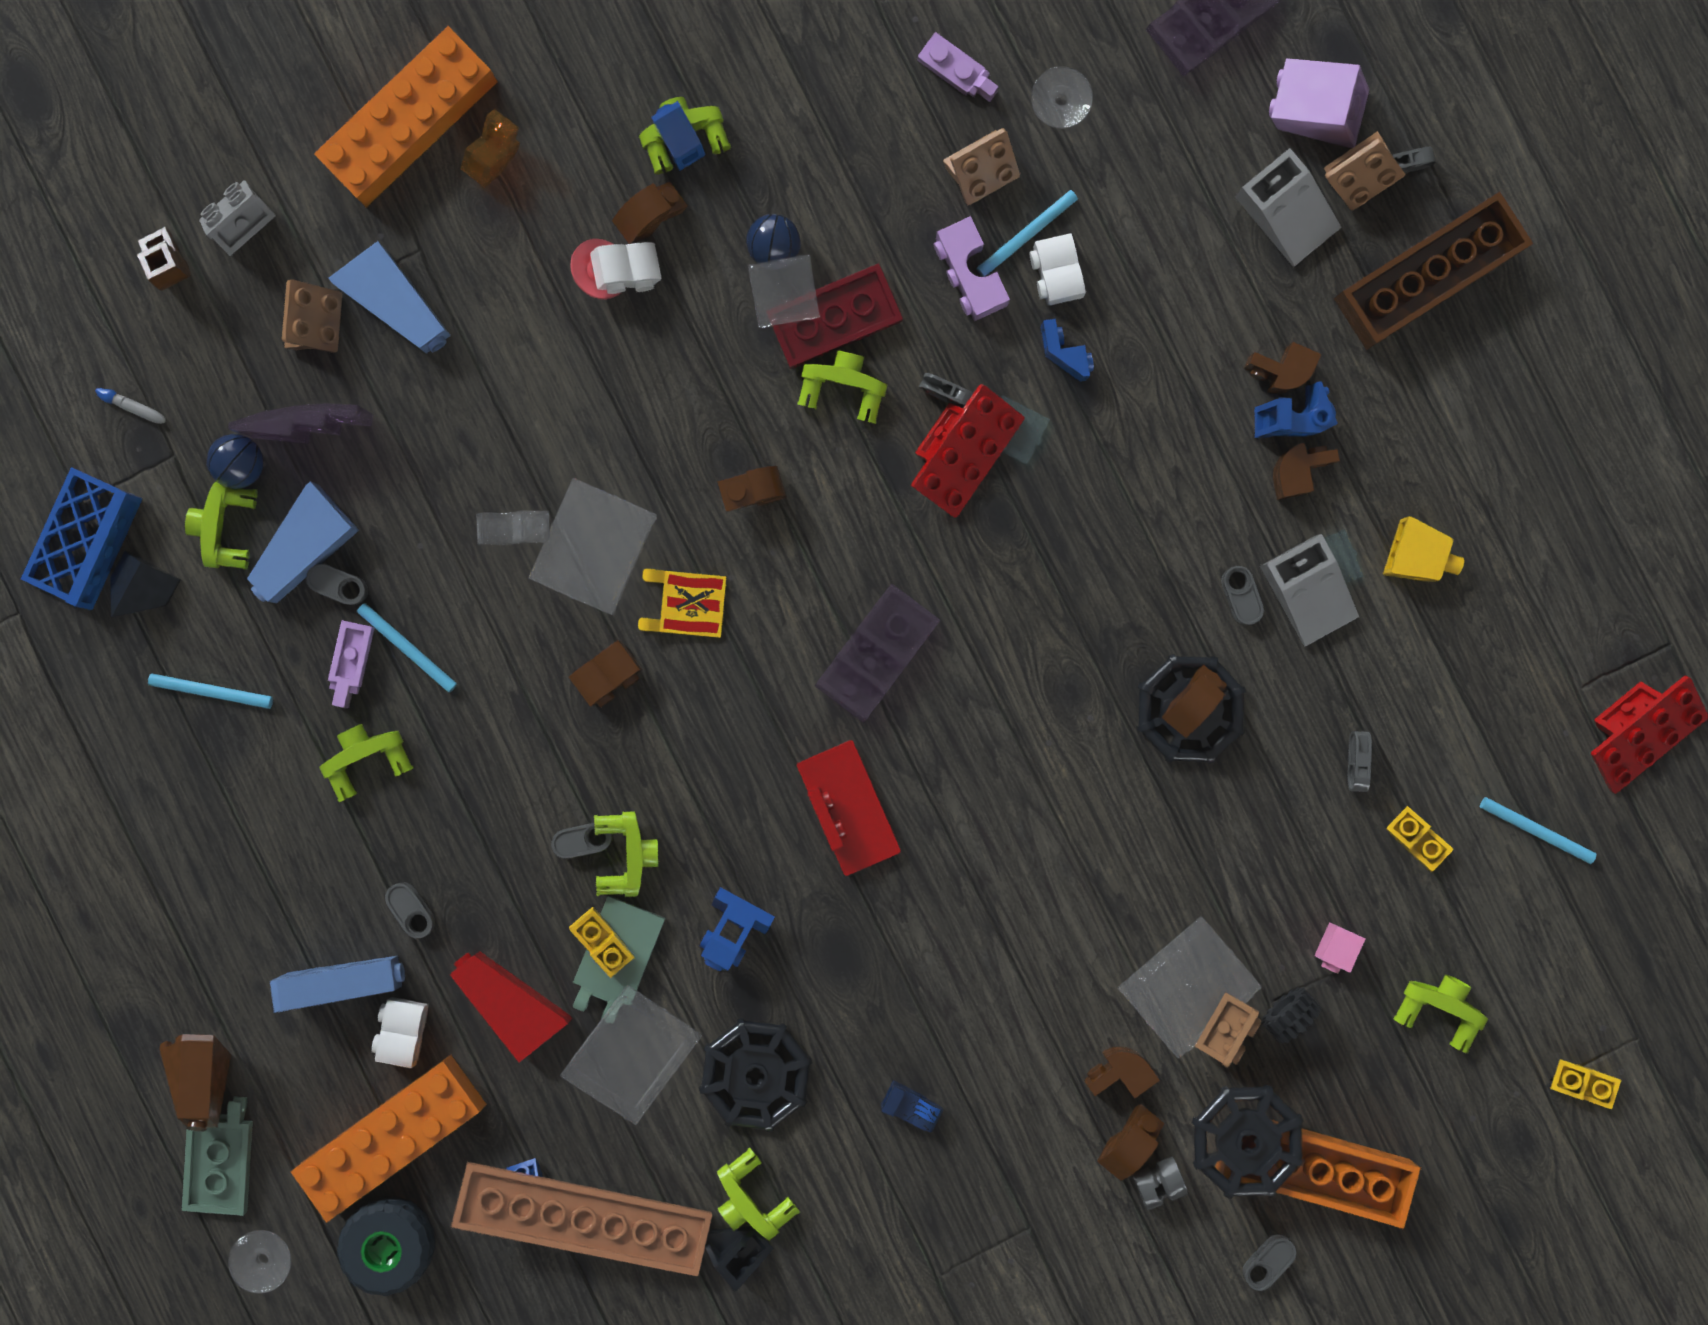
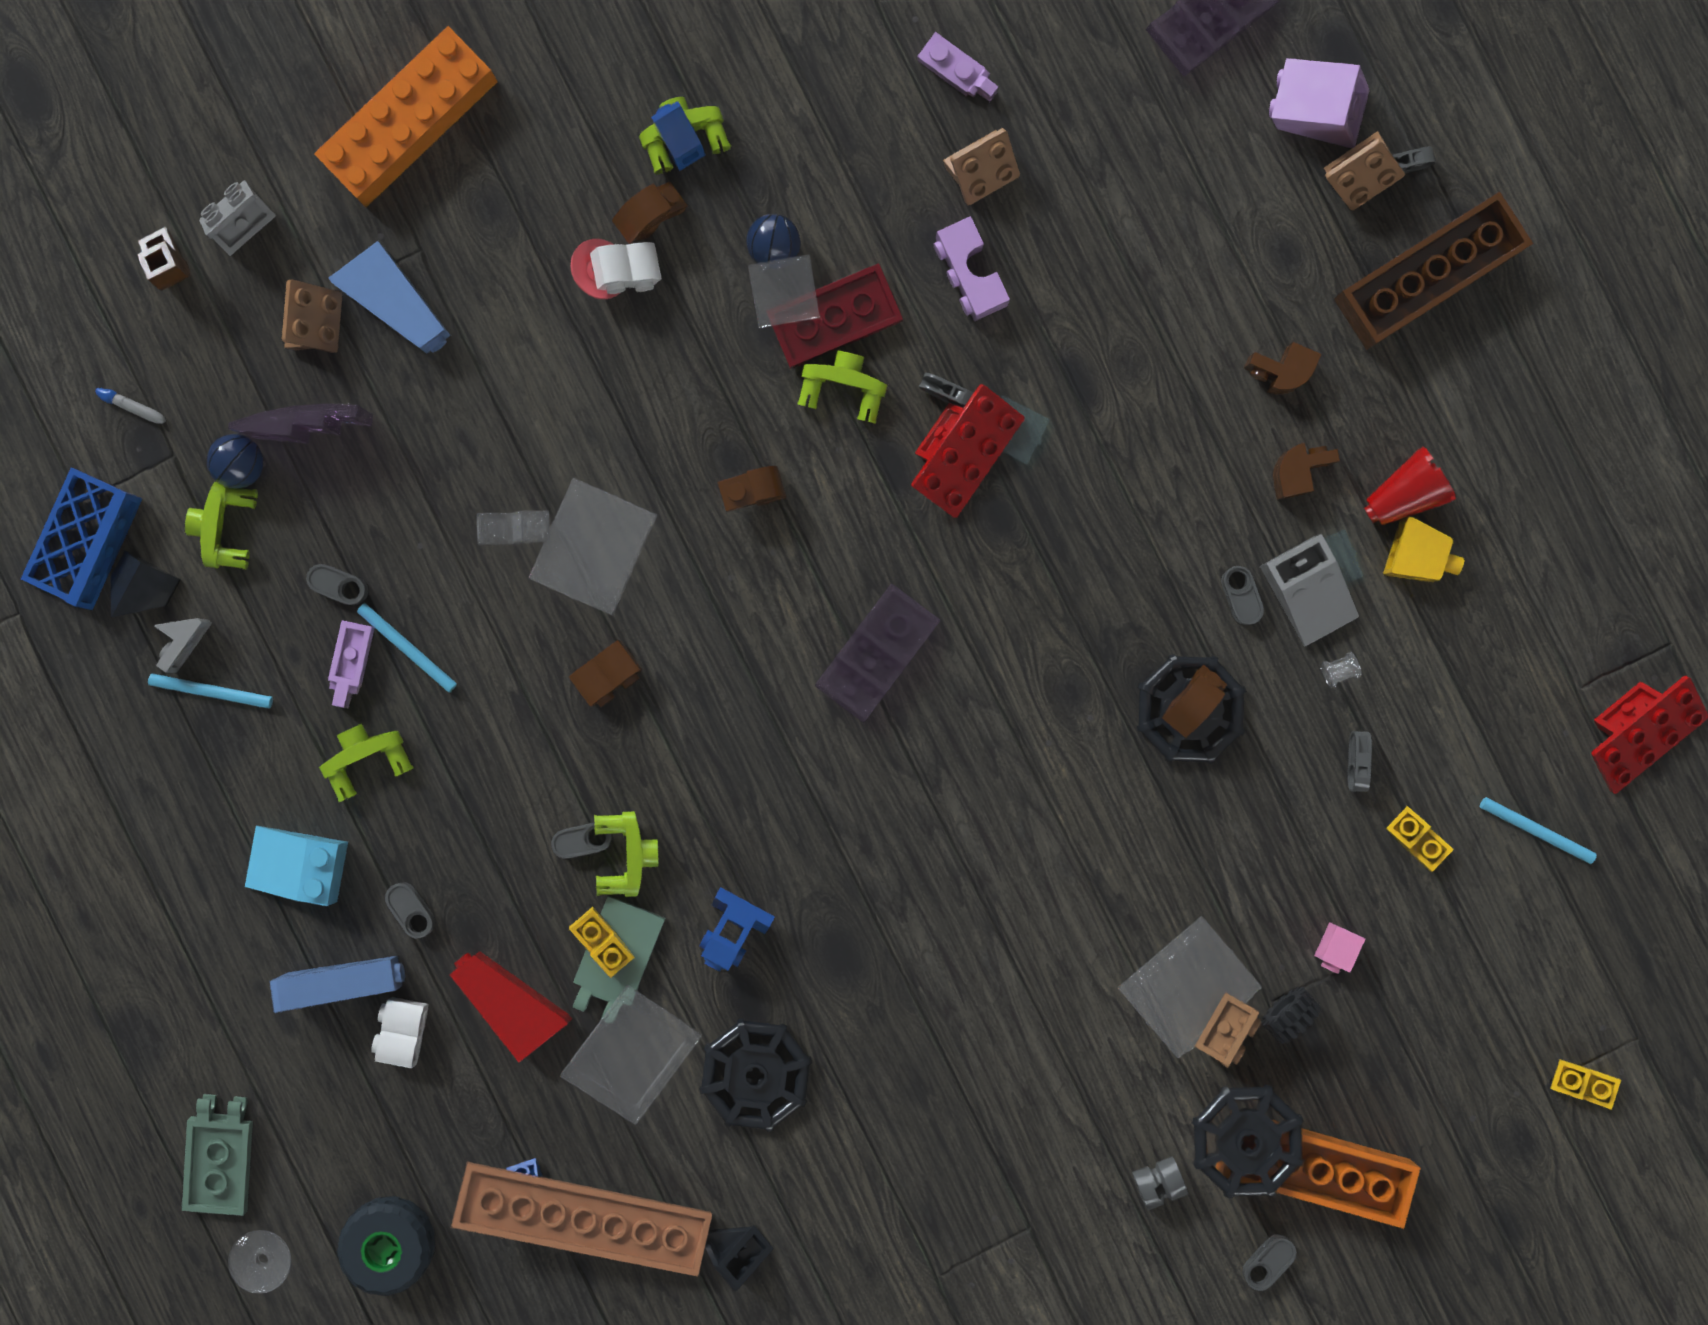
reddish brown slope [160,1034,231,1132] -> none
medium blue slope [247,481,359,603] -> none
orange brick [290,1055,487,1223] -> none
clear orange brick [461,109,520,188] -> none
flag [638,569,726,638] -> none
lime connector [717,1147,800,1240] -> none
red bracket [797,740,901,876] -> none
dark blue leg [881,1080,944,1132] -> none
medium azure bar [976,190,1078,277] -> none
white brick [1030,233,1086,306] -> none
clear dish [1031,66,1093,129] -> none
blue slope [1040,319,1094,382] -> none
reddish brown brick [1084,1046,1160,1098] -> none
reddish brown brick [1097,1104,1165,1181] -> none
light grey slope [1235,148,1341,267] -> none
blue tile [1255,382,1337,438] -> none
lime connector [1393,975,1488,1054] -> none
none -> light grey slope [155,618,212,673]
none -> medium azure slope [245,826,348,906]
none -> clear bush [1321,652,1361,688]
none -> red cone [1364,447,1456,525]

